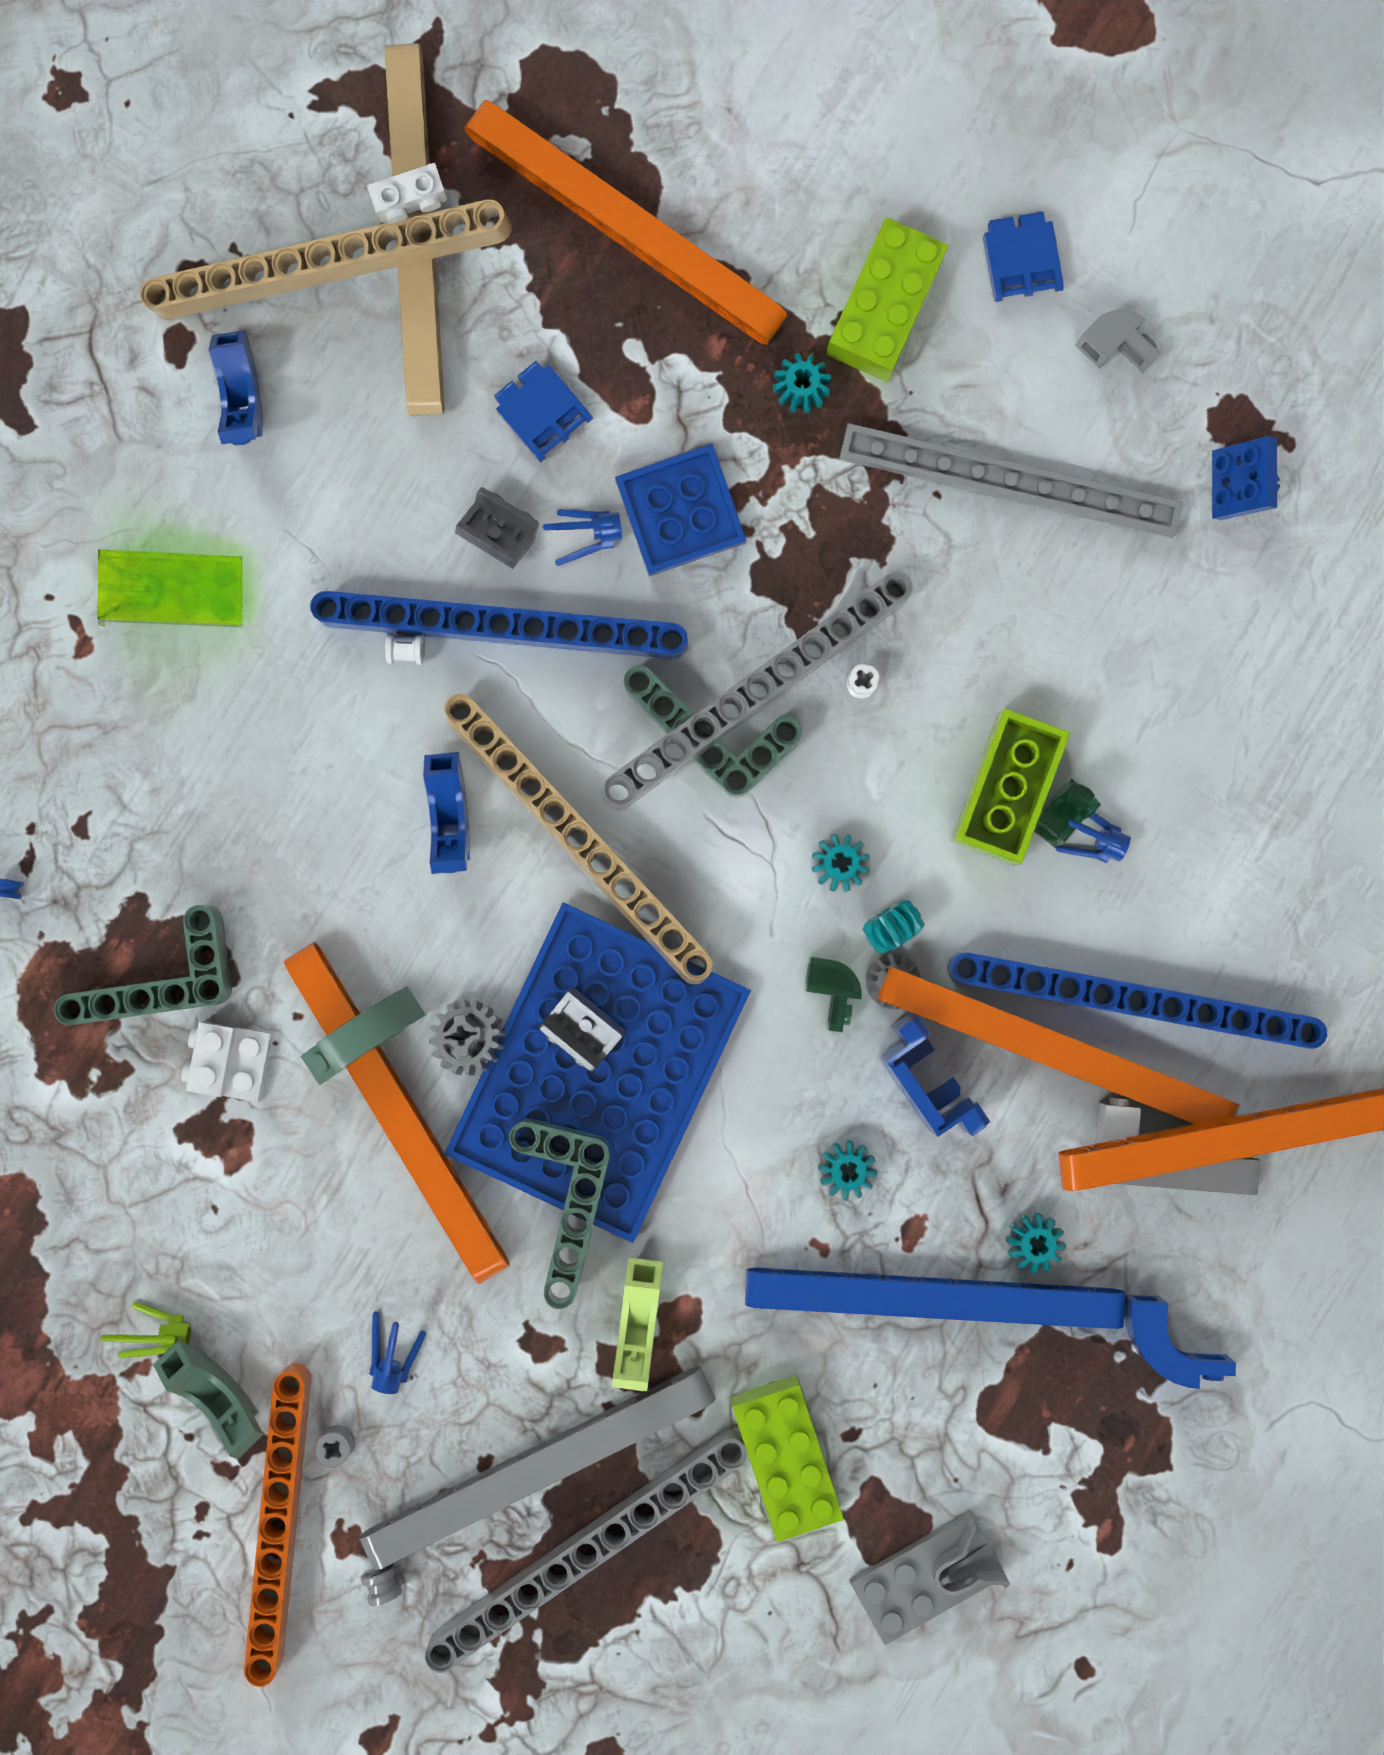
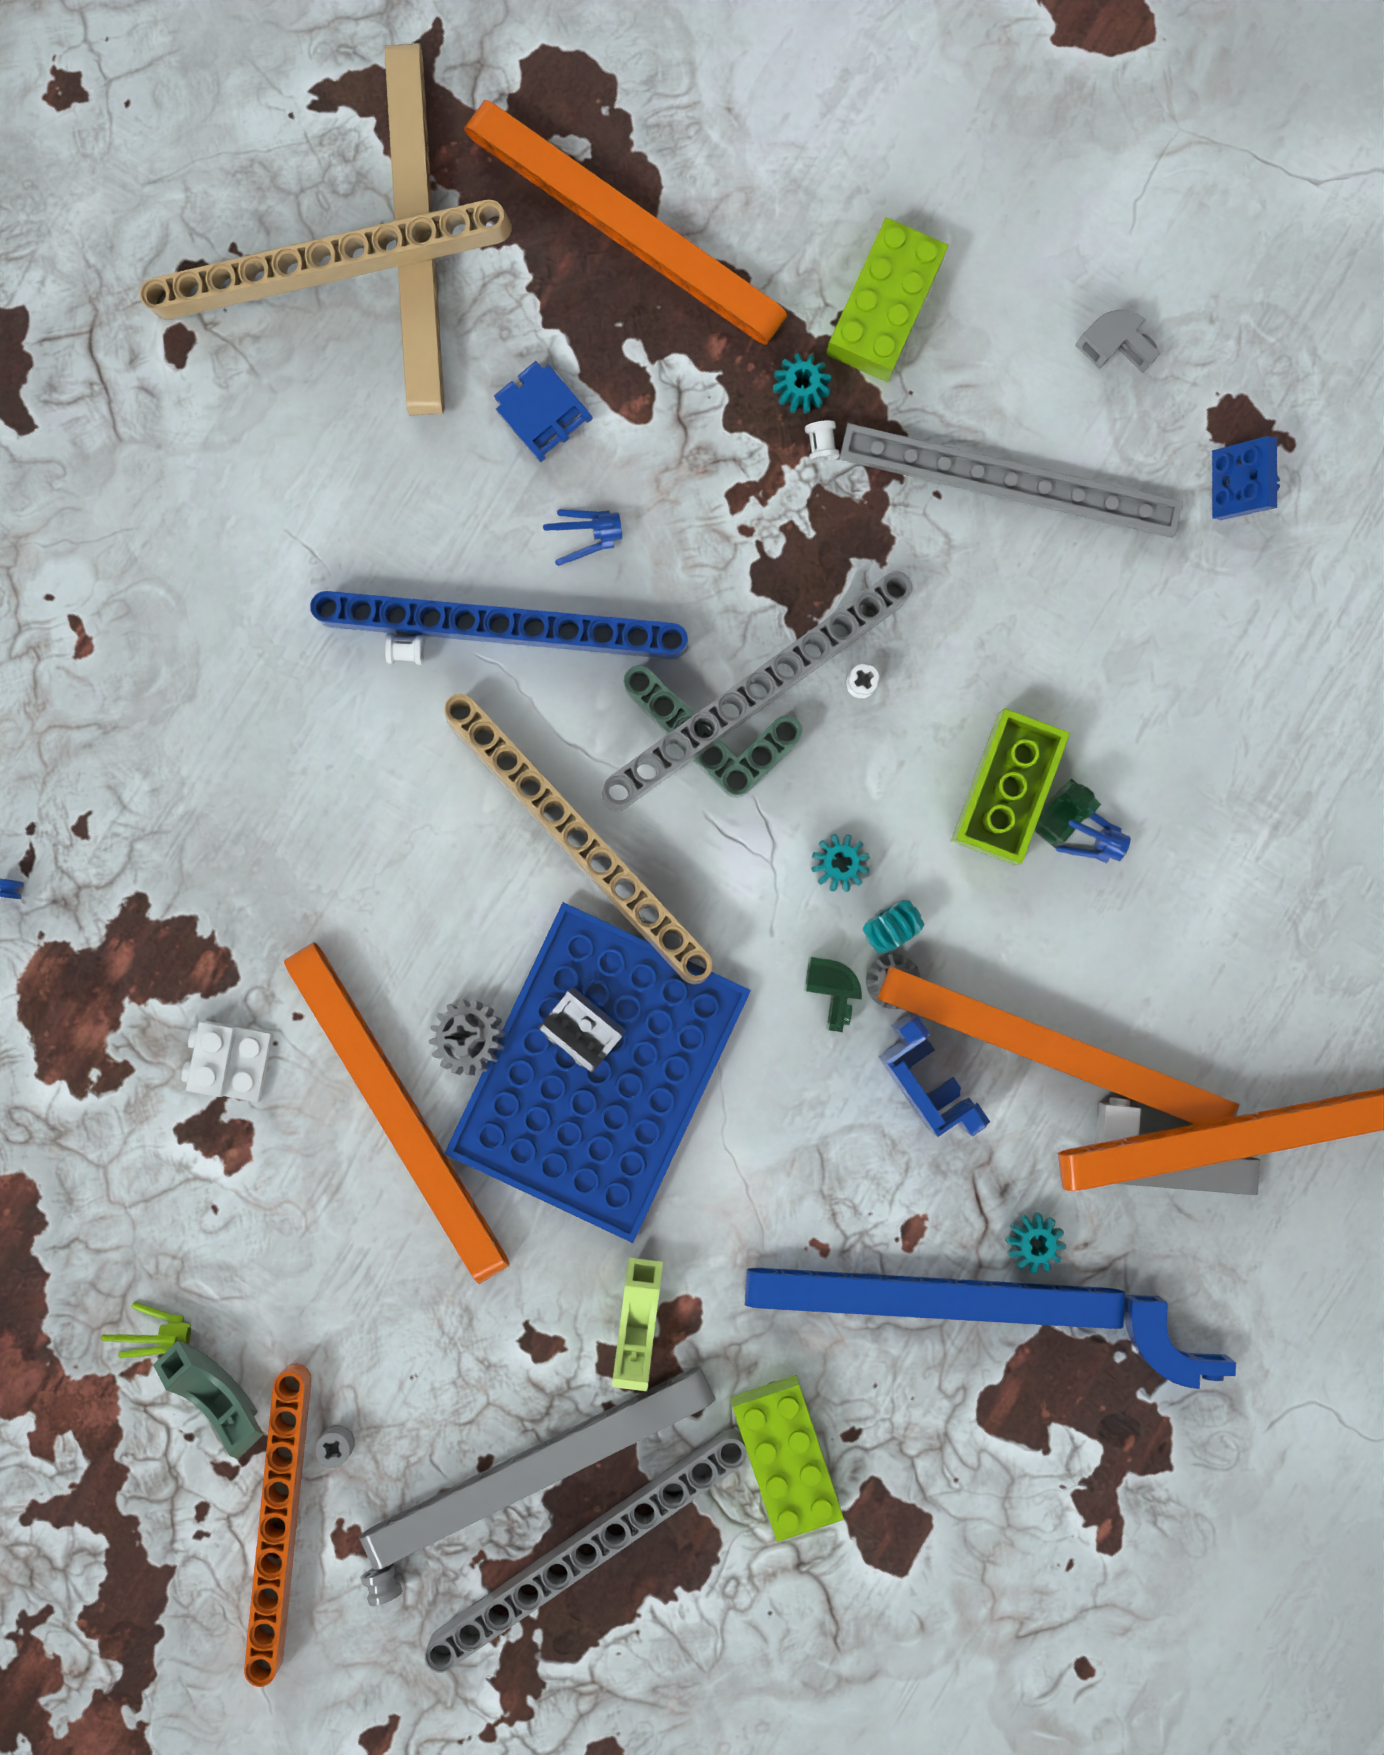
sand green beam [54,905,232,1025] -> none
clear neon green plate [97,549,242,627] -> none
blue arch [208,330,263,445] -> none
sand green arch [300,986,426,1085] -> none
white plate [367,163,448,224] -> none
blue plant [369,1311,426,1394] -> none
blue arch [423,752,470,874] -> none
flat silver bracket [455,487,539,569] -> none
sand green beam [509,1118,611,1309] -> none
blue plate [615,443,746,577] -> none
teal gear [818,1140,878,1201] -> none
light grey plate [849,1511,1010,1645] -> none
blue beam [947,953,1327,1049] -> none
blue plate [983,211,1064,302] -> none
none -> white bush [805,420,840,463]

